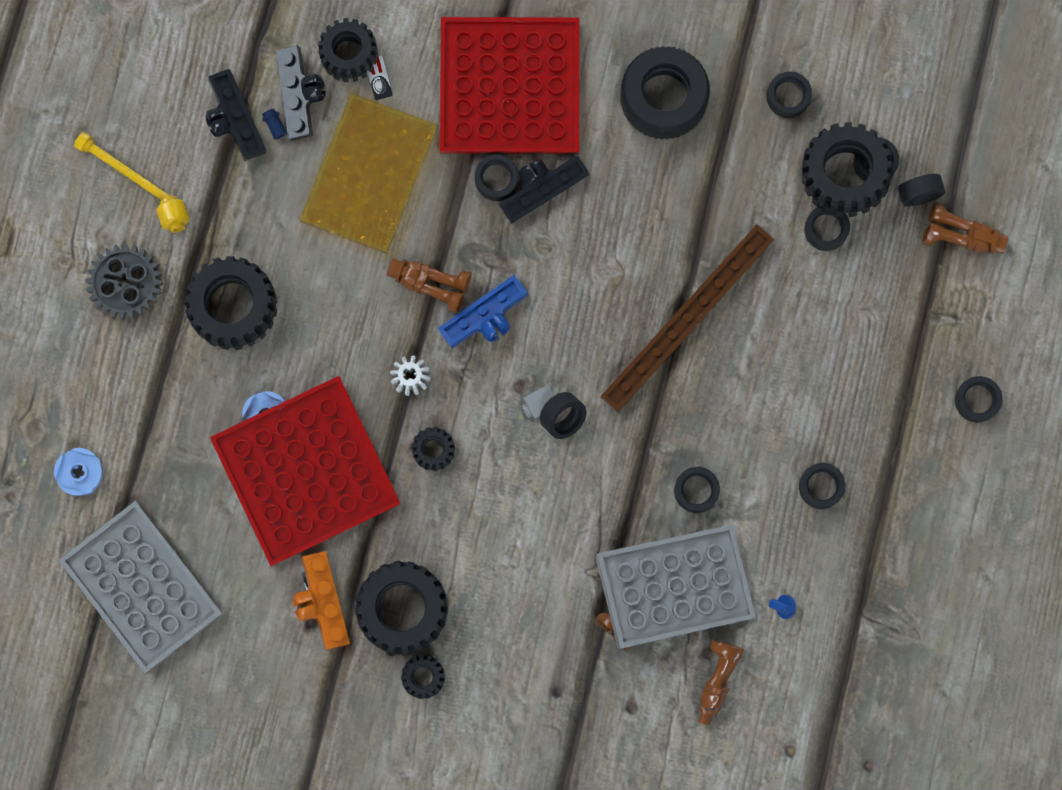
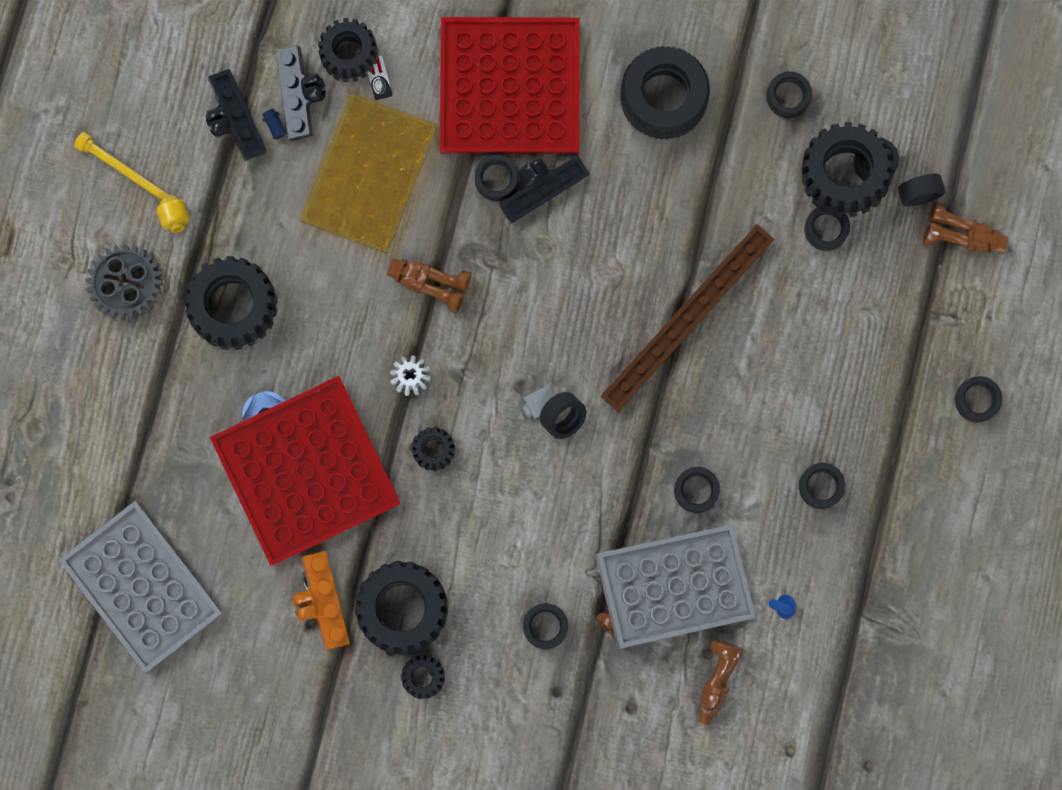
light blue plate [54,448,103,496] -> none
blue plate [437,275,528,349] -> none
none -> black tyre [523,603,569,650]

